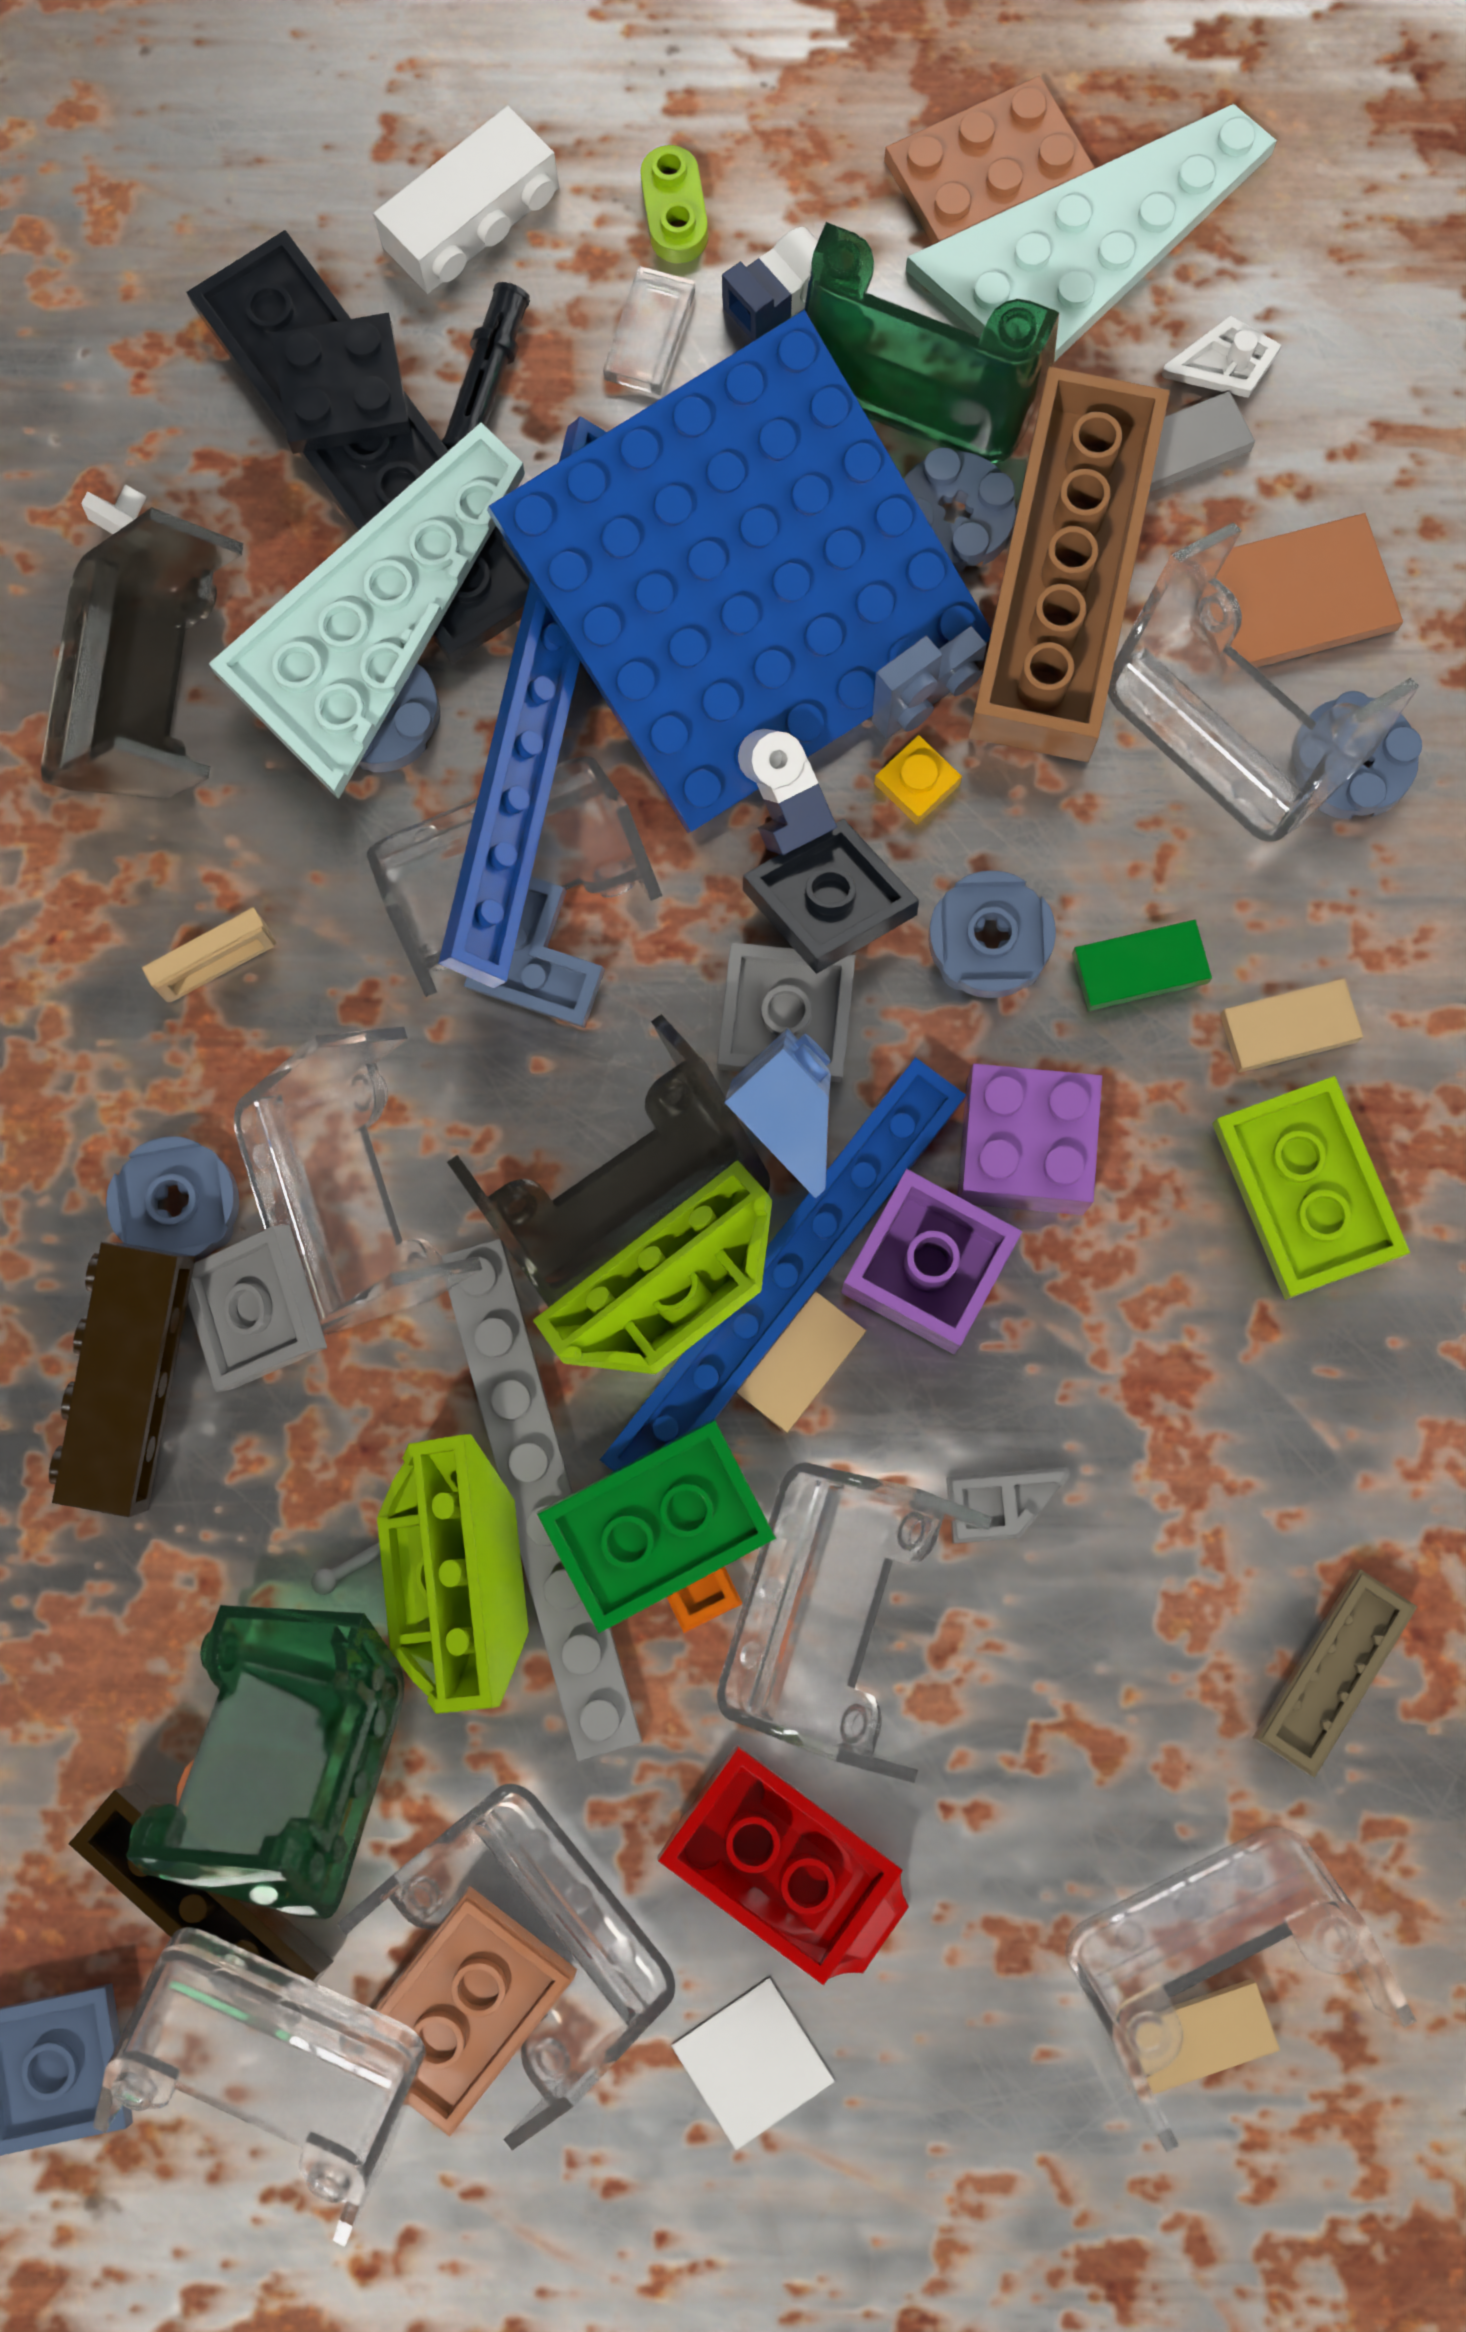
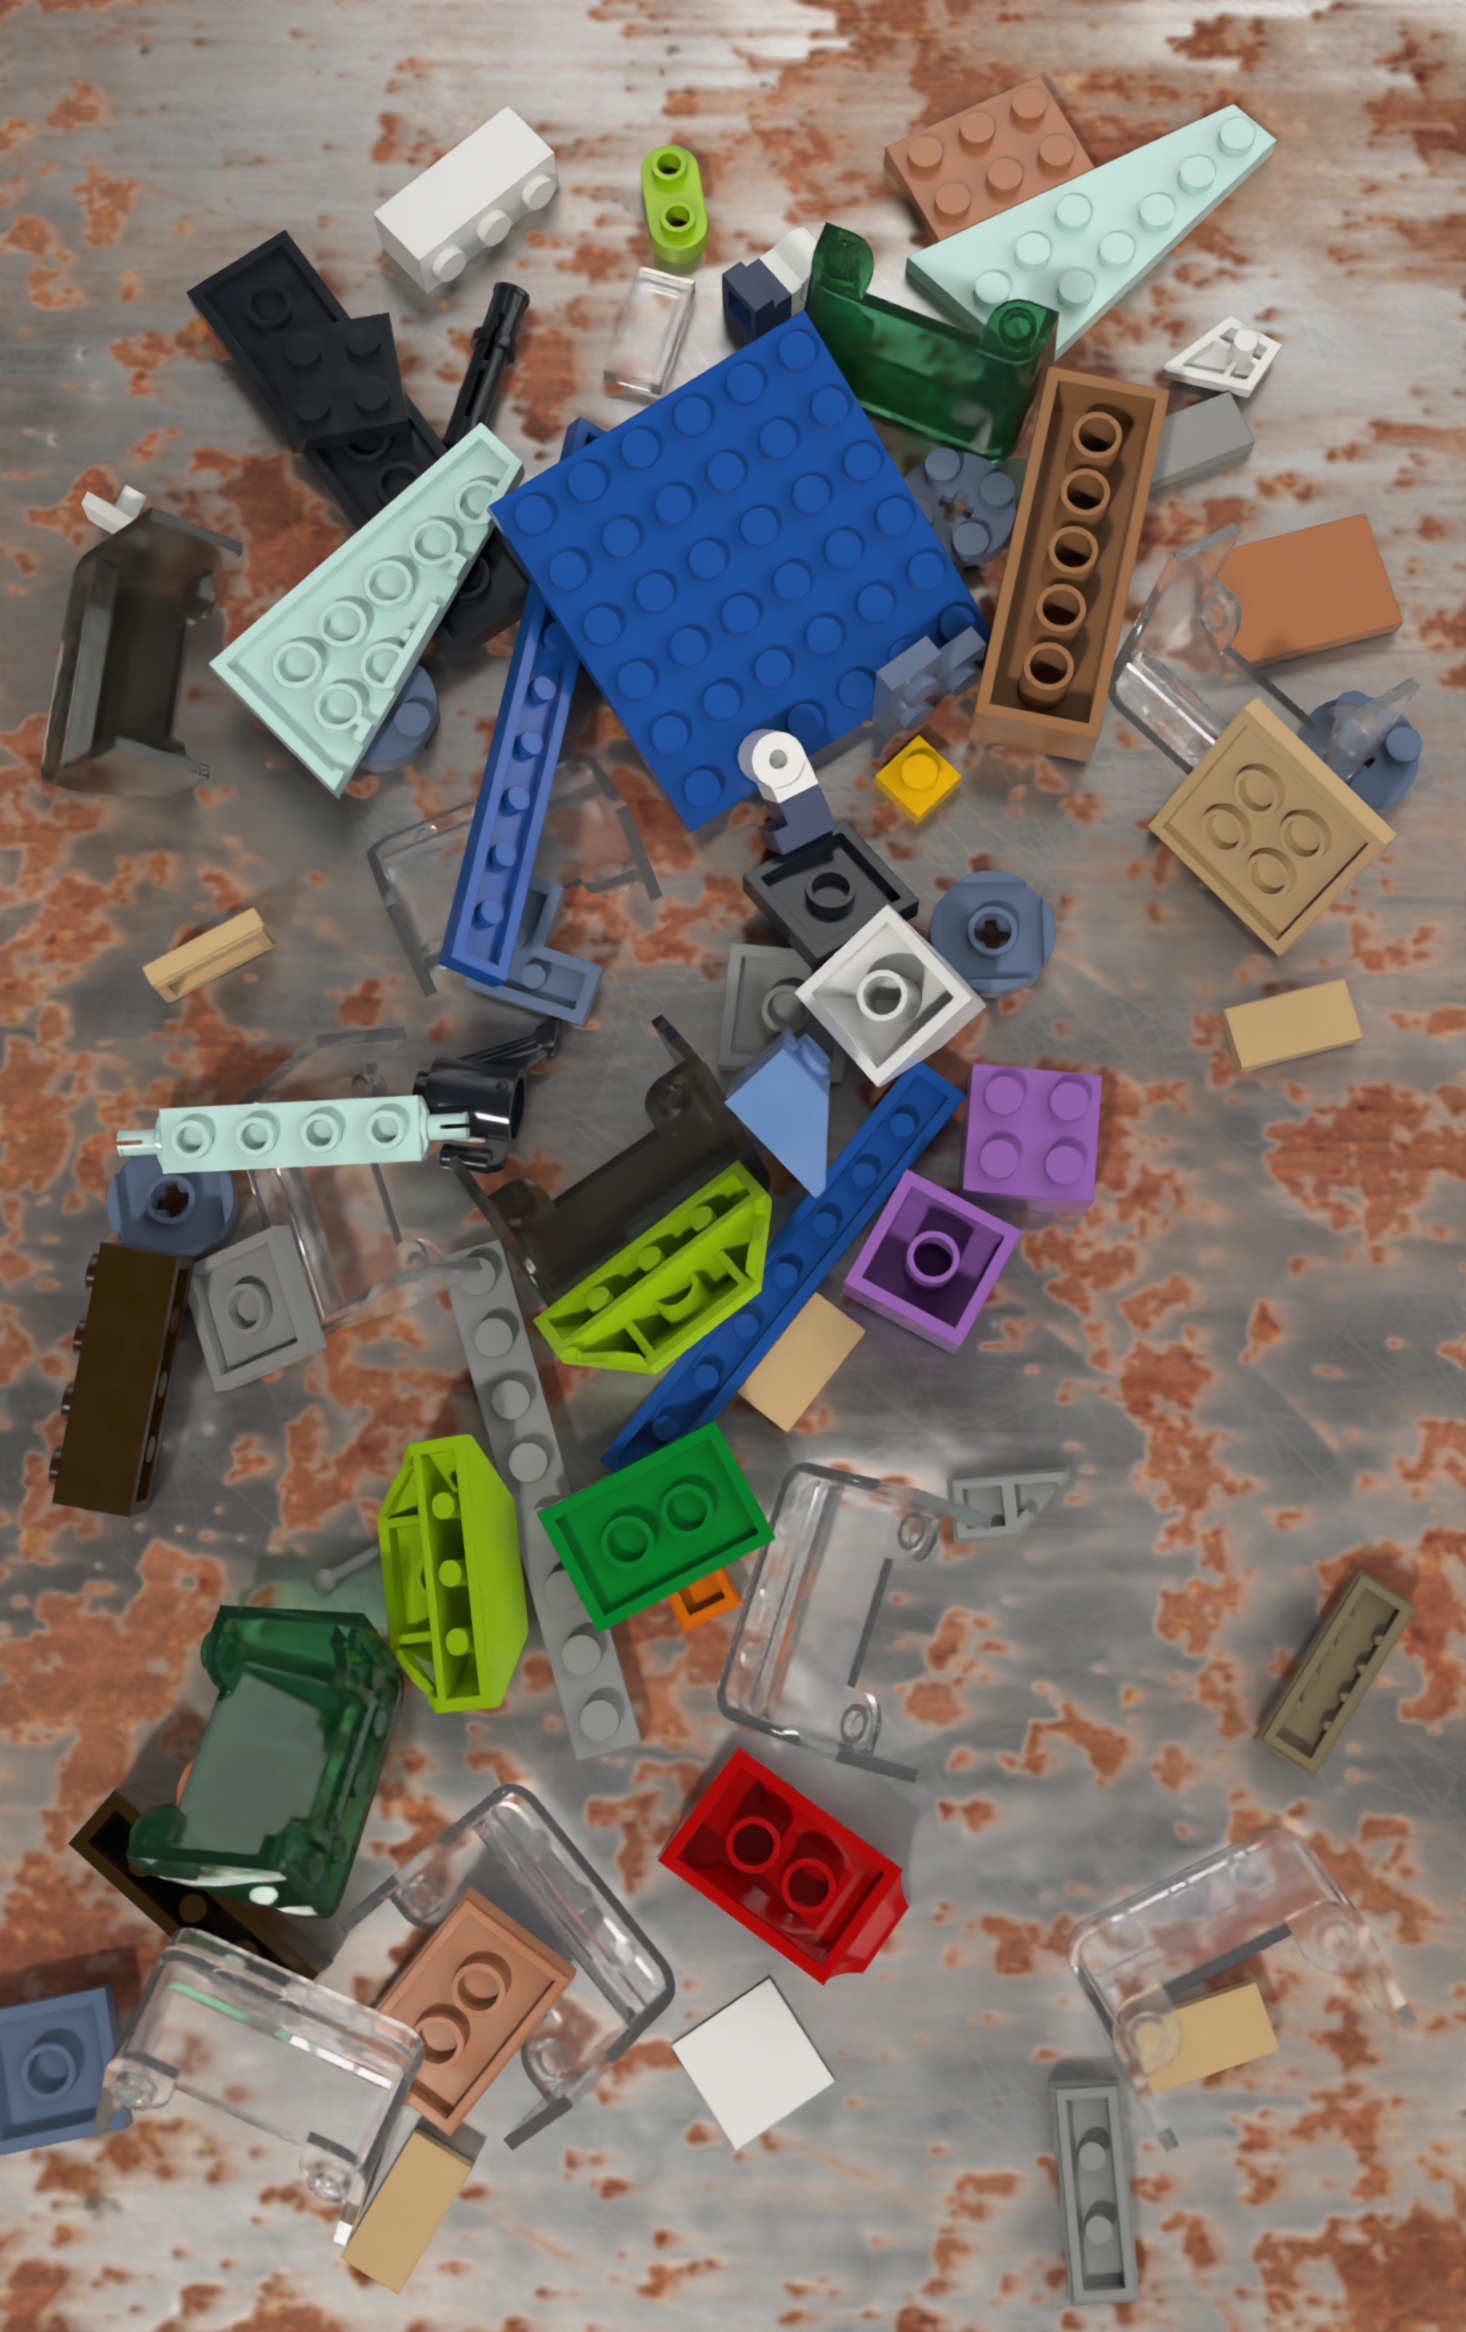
green tile [1072,919,1212,1012] -> none
lime plate [1212,1076,1410,1300] -> none
none -> light aqua plate [117,1095,470,1174]
none -> tan tile [340,2126,475,2296]
none -> black piece [412,1018,562,1175]
none -> white slope [794,904,987,1087]
none -> light grey tile [1048,2077,1140,2306]
none -> tan plate [1148,698,1398,957]

